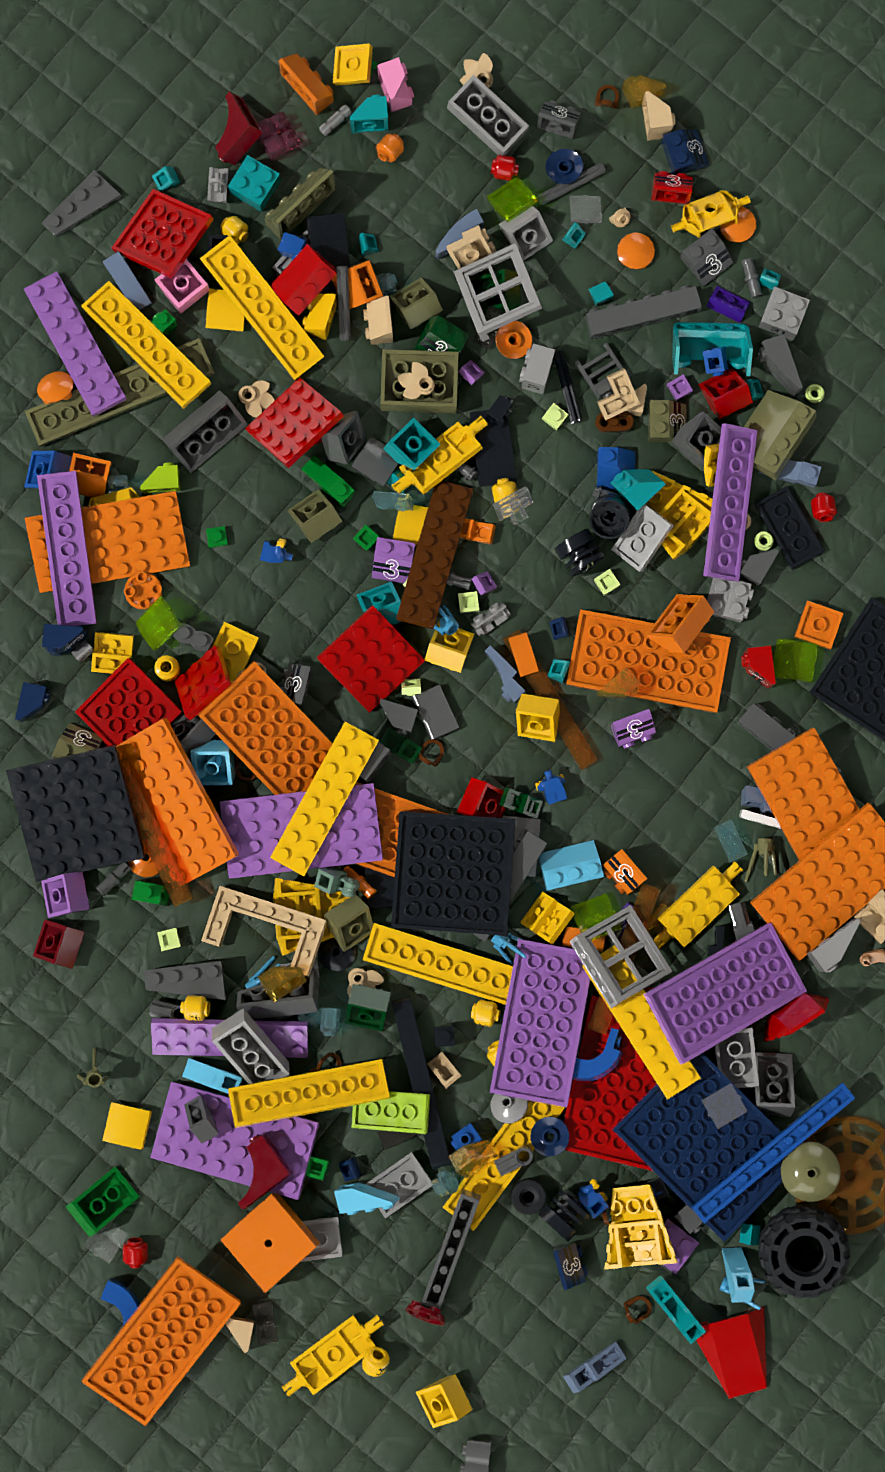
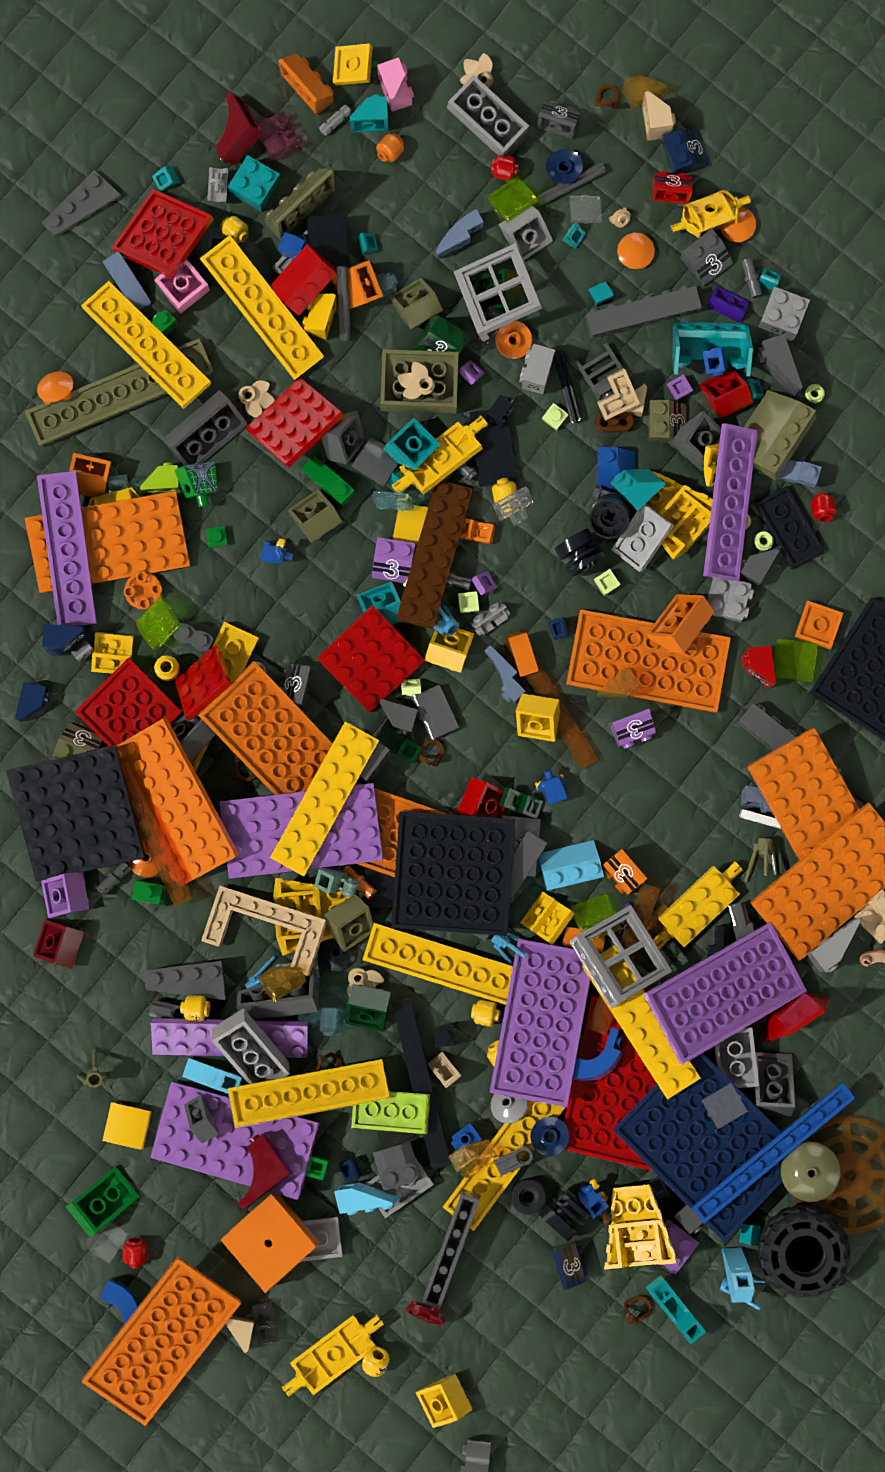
medium lavender plate [24,271,127,417] -> none
blue slope [24,451,72,489] -> none
yellowish green plate [157,928,181,951] -> none
medium azure slope [190,740,236,785] -> none
yellow slope [206,288,245,331] -> none
green plate [353,524,380,552] -> none
tan slope [363,296,393,345] -> none
clear light blue plate [431,1170,458,1197] -> none
tan plate [446,225,496,269] -> none
teal slope [547,659,570,683] -> none
sand blue slope [563,1342,626,1393] -> none
red wedge [696,1305,767,1399] -> none
clear light blue plate [714,820,748,863] -> none
none -> green torso [175,461,217,508]
none -> dark grey slope [373,1141,421,1191]

